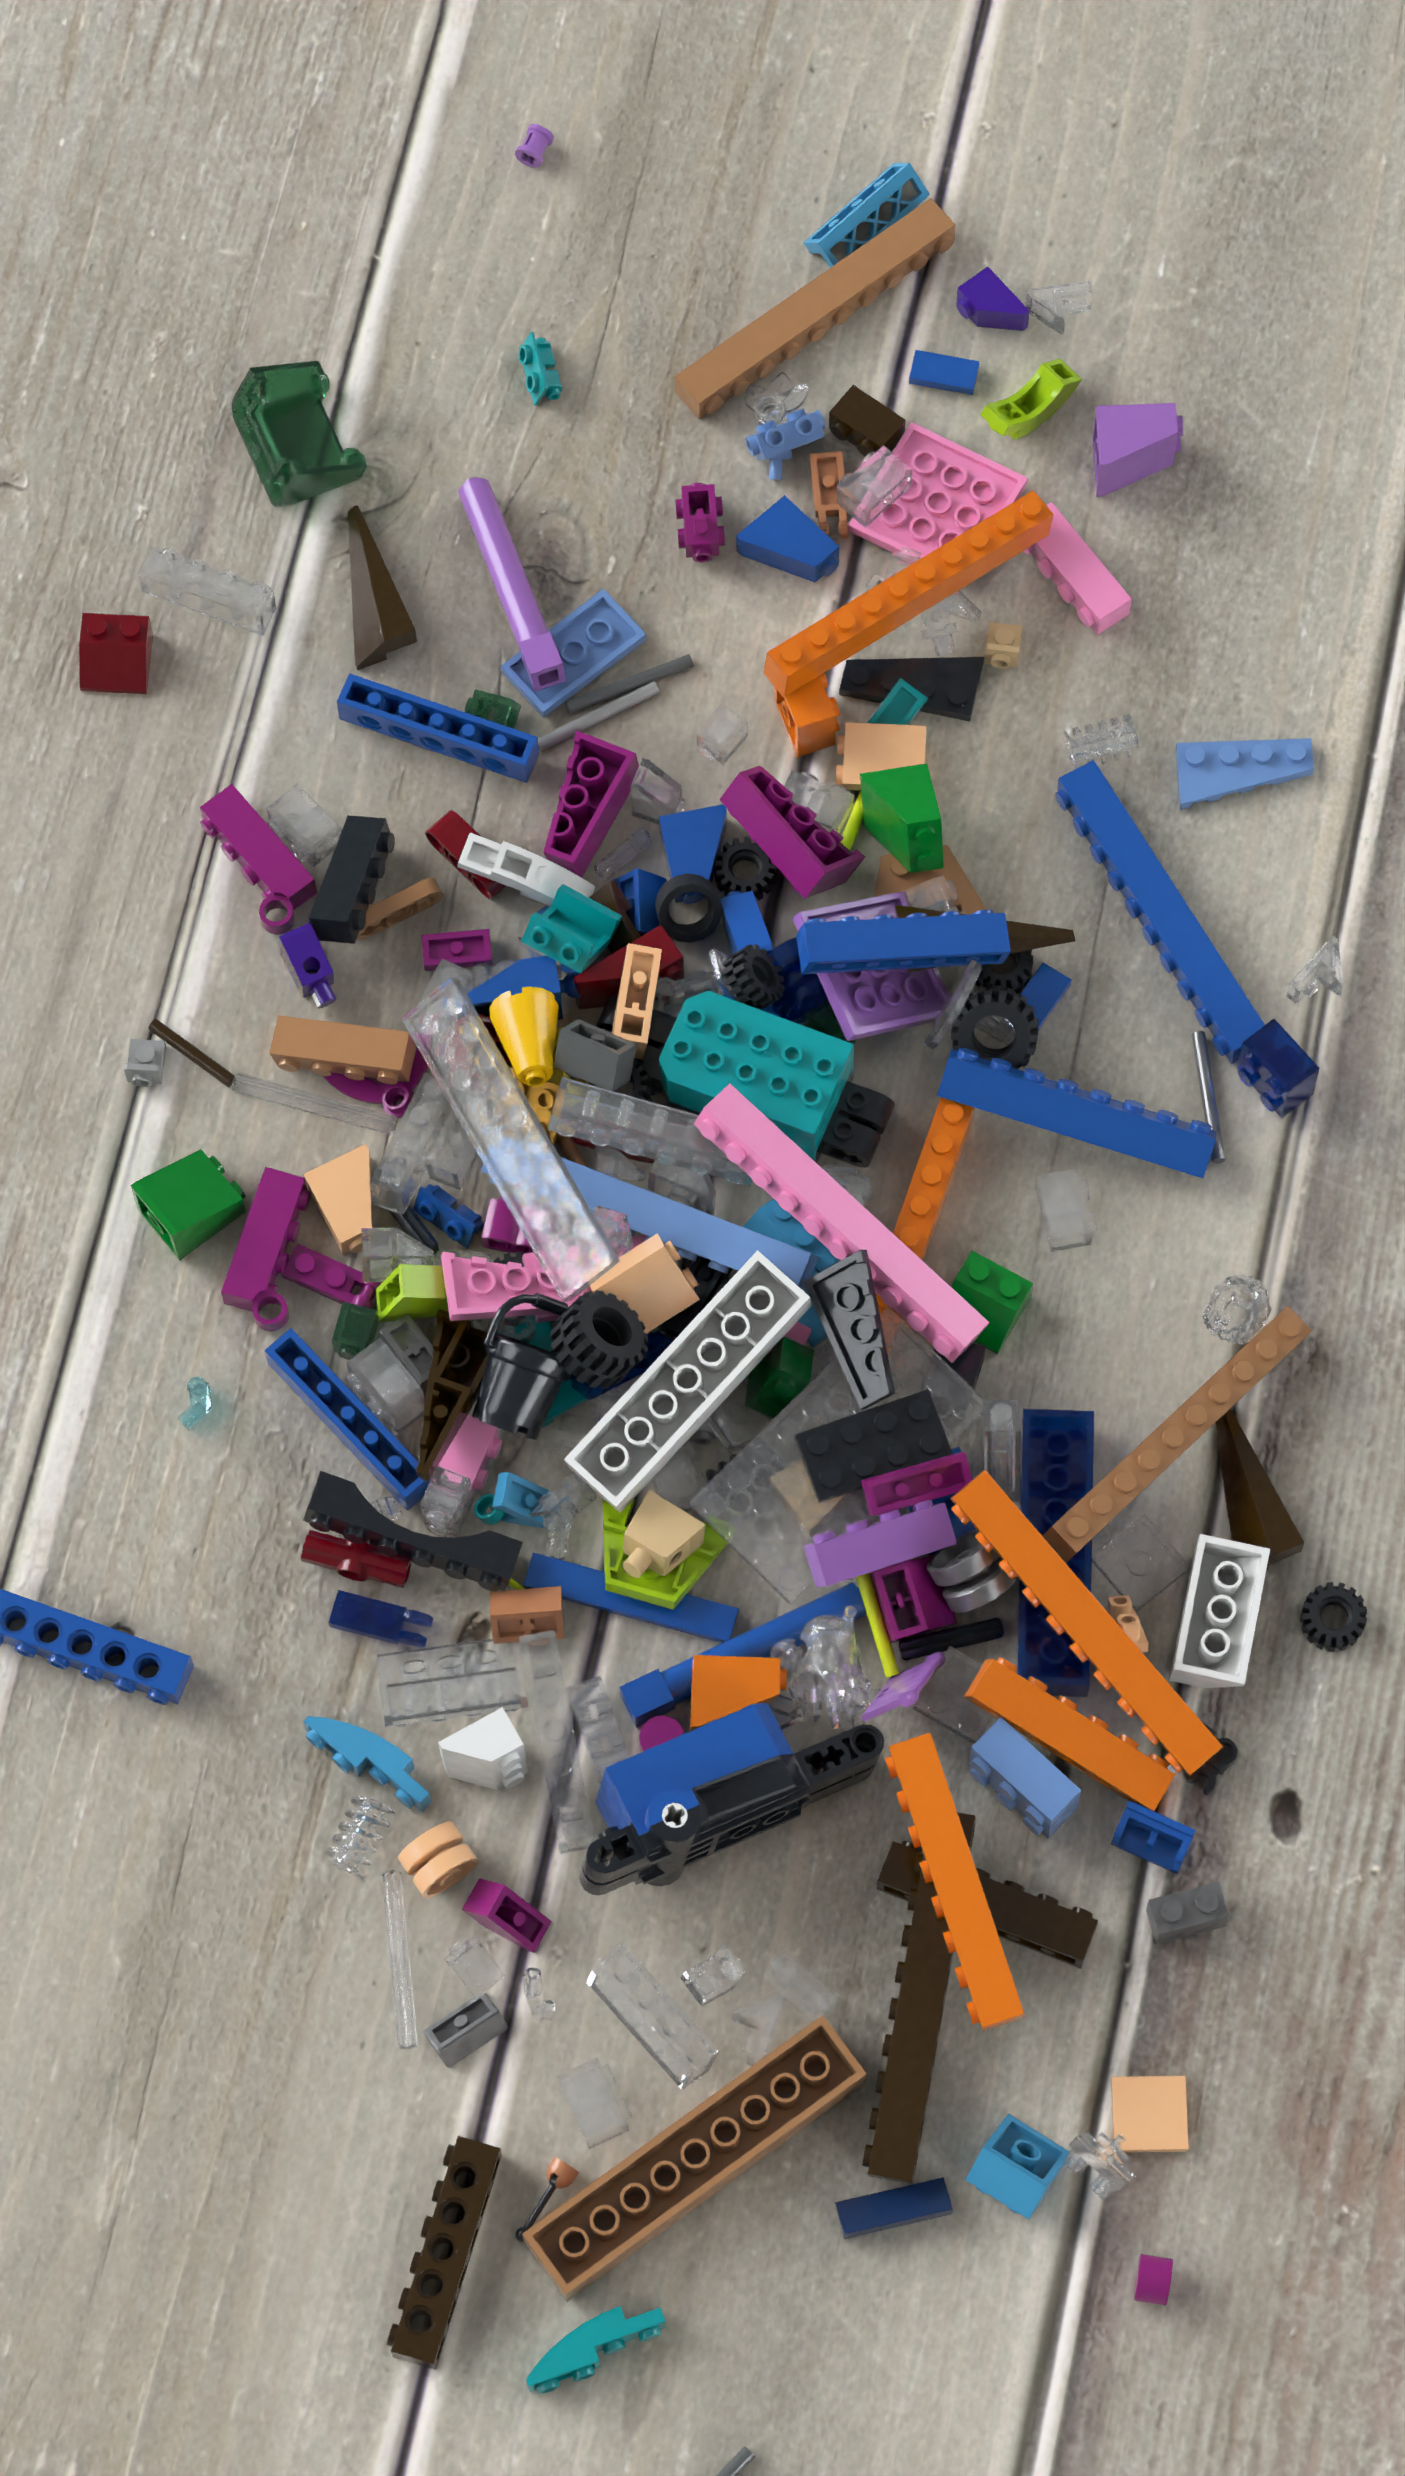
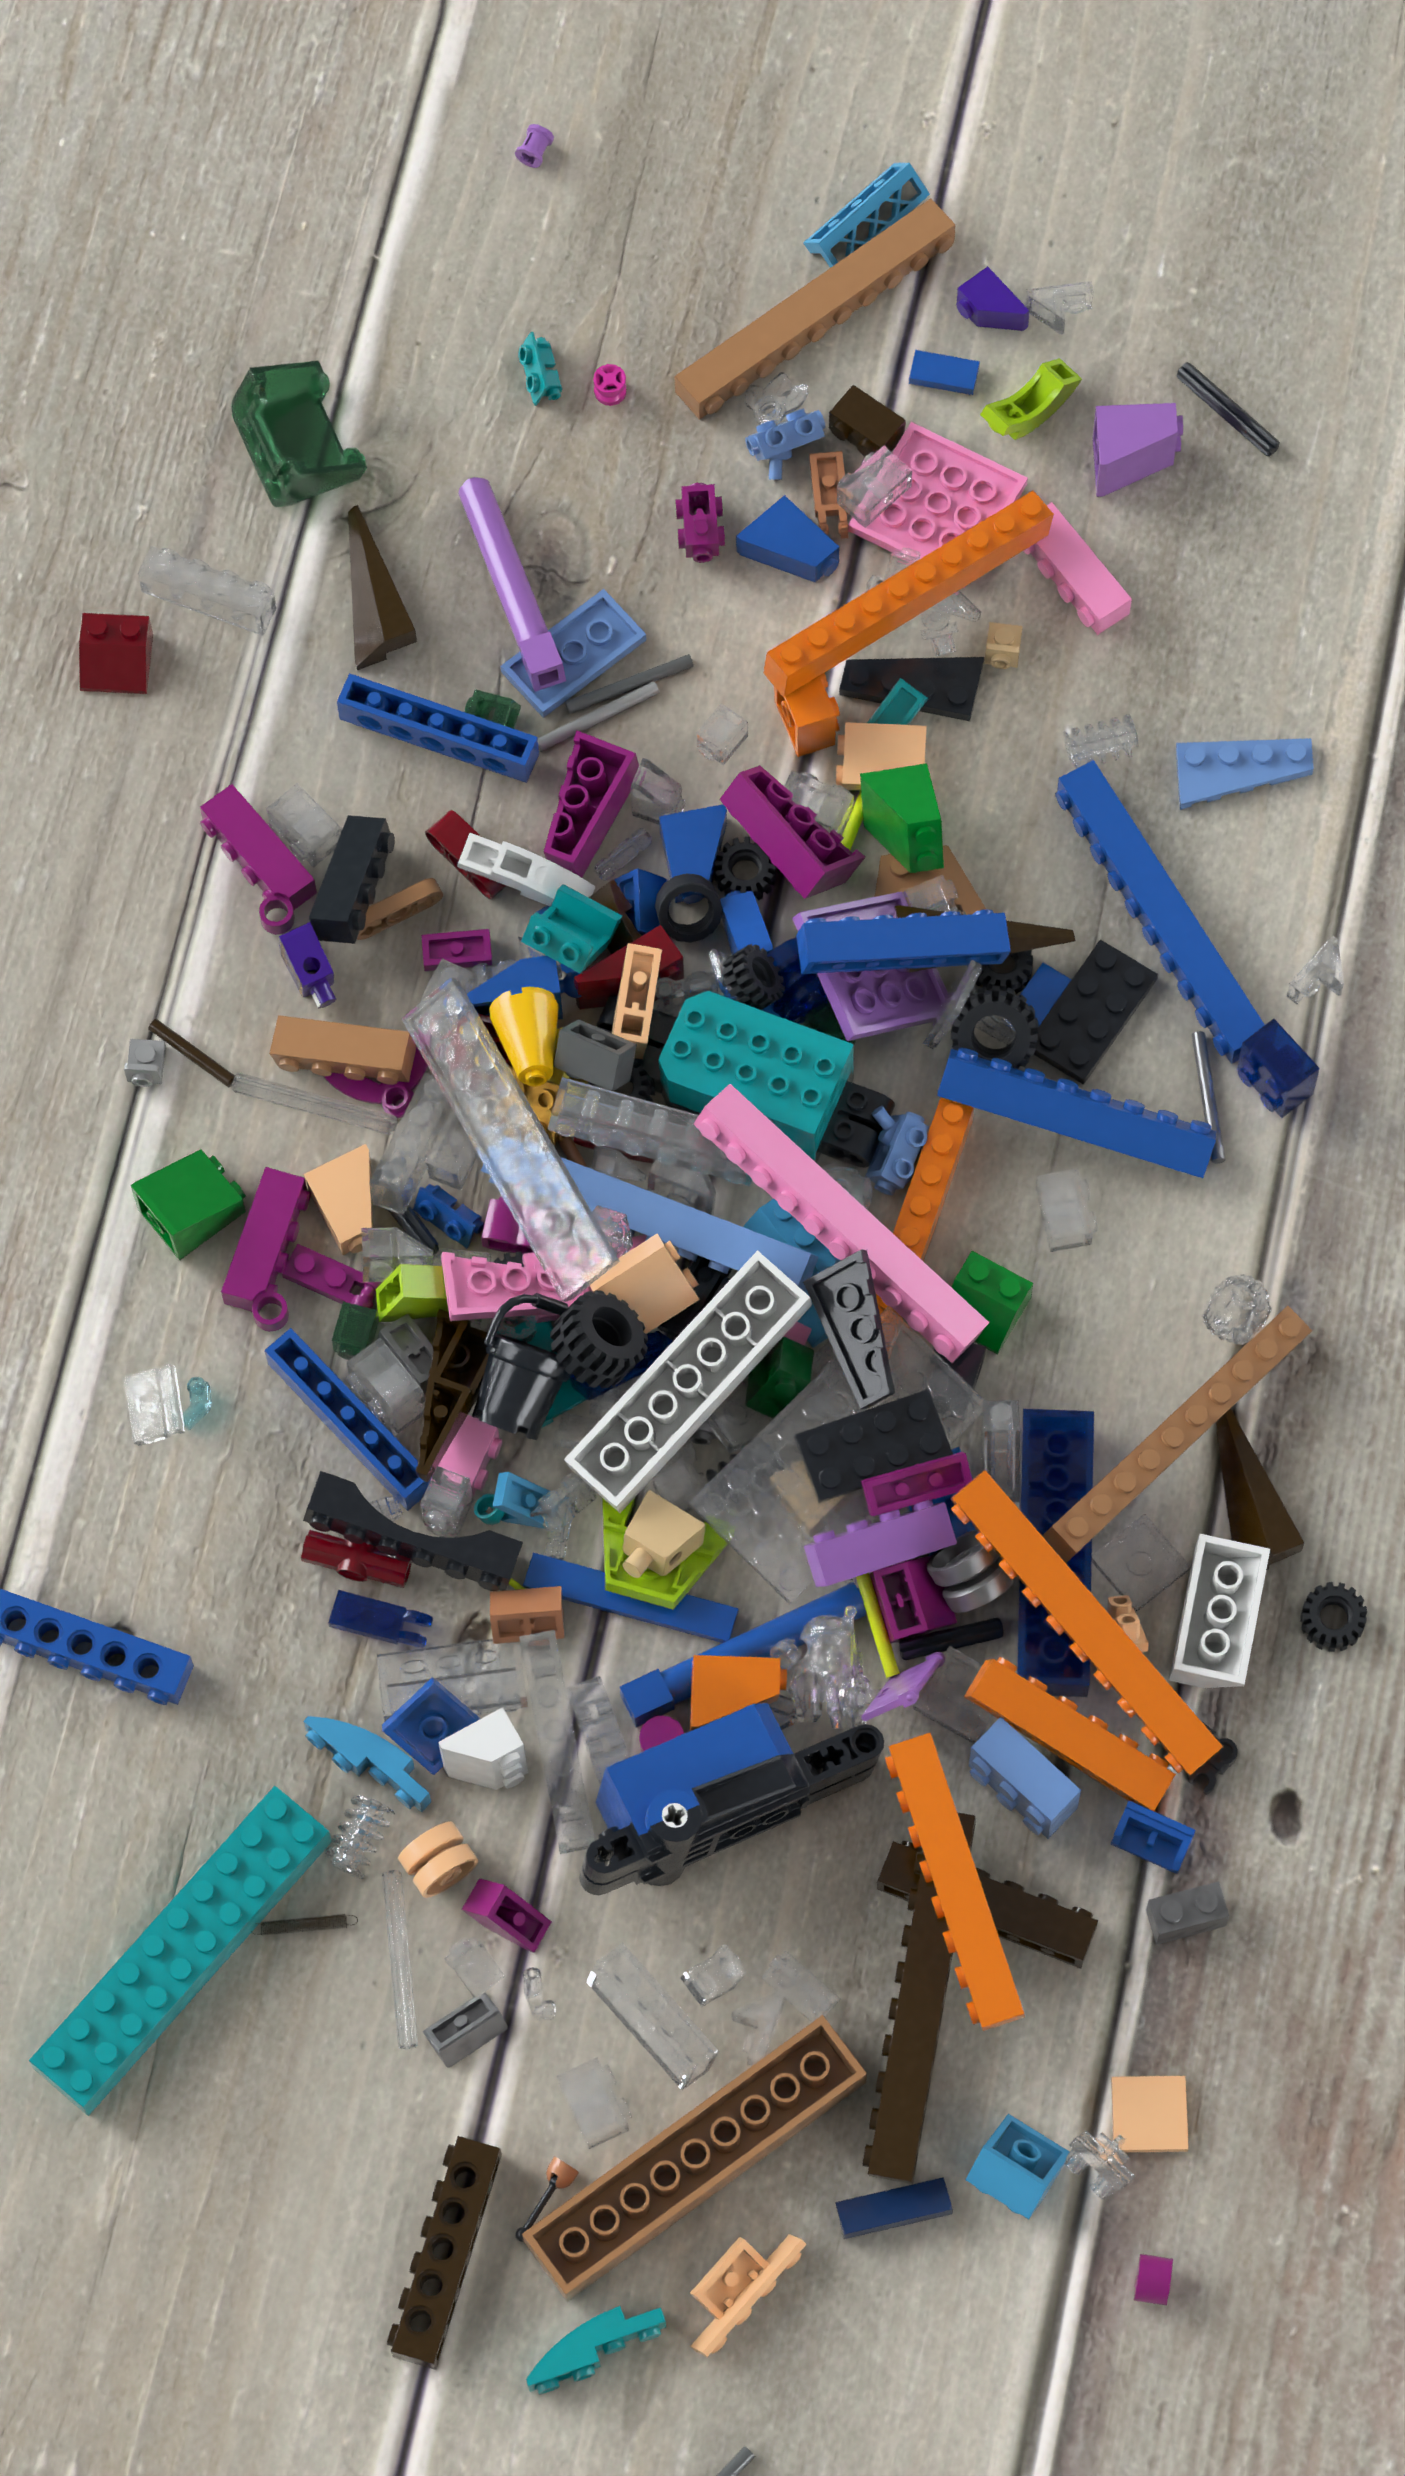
none -> teal brick [29,1785,332,2116]
none -> clear plate [124,1364,185,1446]
none -> dark brown piece [251,1914,358,1935]
none -> blue plate [382,1677,481,1775]
none -> dark pink wheel [593,364,627,406]
none -> light nougat bracket [690,2234,806,2357]
none -> medium blue brick [865,1106,930,1195]
none -> black piece [1034,939,1158,1085]
none -> black axle [1177,362,1280,457]

